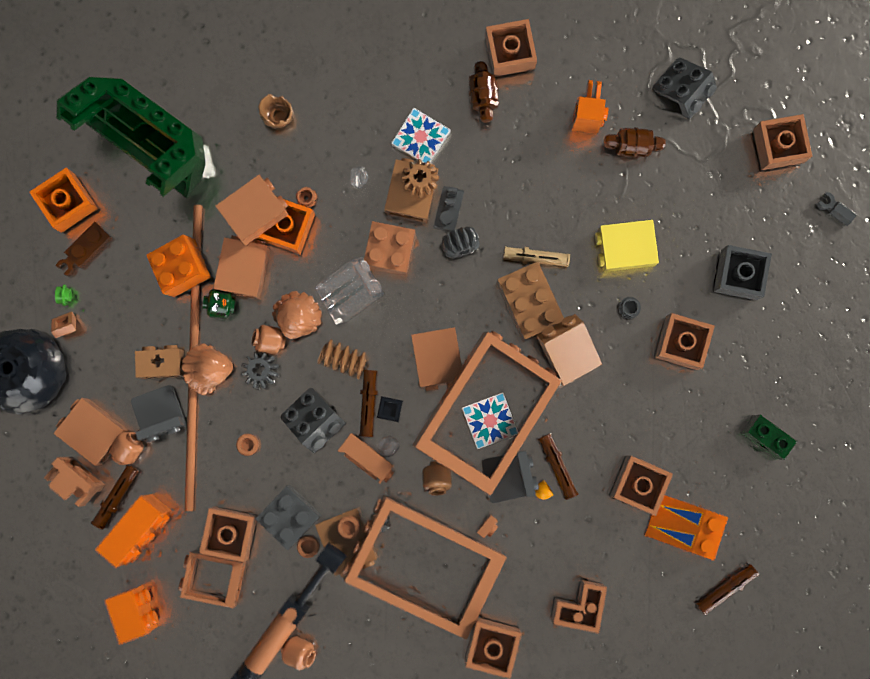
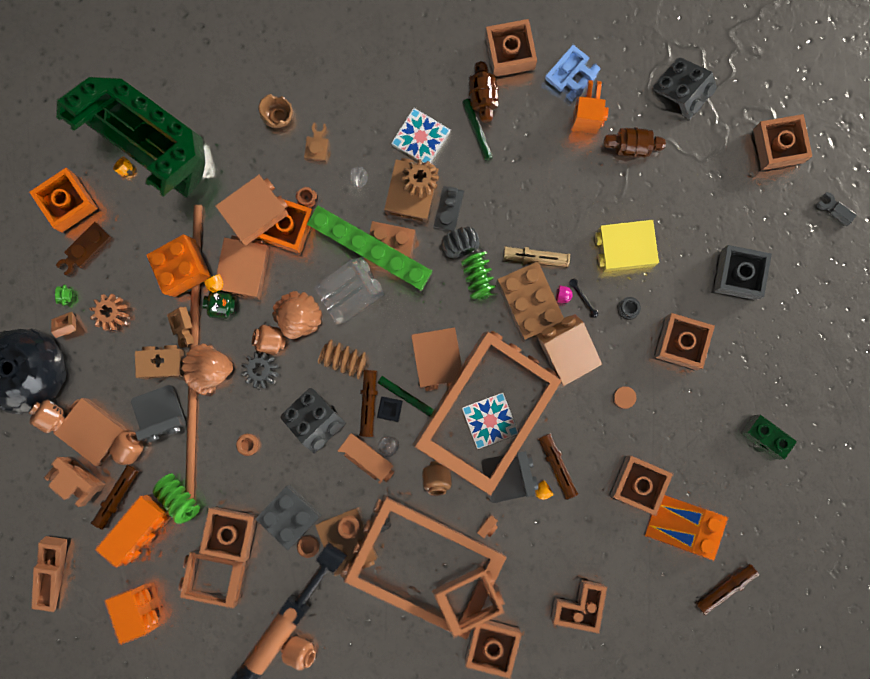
none -> nougat head [28,400,65,433]
none -> nougat slope [32,536,67,612]
none -> nougat gear [89,294,129,331]
none -> light orange hinge [113,157,133,176]
none -> bright green piece [153,473,200,524]
none -> medium nougat plate [167,307,194,348]
none -> light orange hinge [203,274,223,292]
none -> medium nougat plate [304,123,329,162]
none -> bright green plate [307,205,433,290]
none -> dark green bar [377,376,434,417]
none -> nougat window [432,567,504,637]
none -> bright green piece [461,252,498,300]
none -> dark green bar [462,98,493,161]
none -> light blue plate [545,45,600,101]
none -> dark pink hinge [556,285,573,304]
none -> black hinge [569,279,599,318]
none -> nougat tile [613,387,636,409]

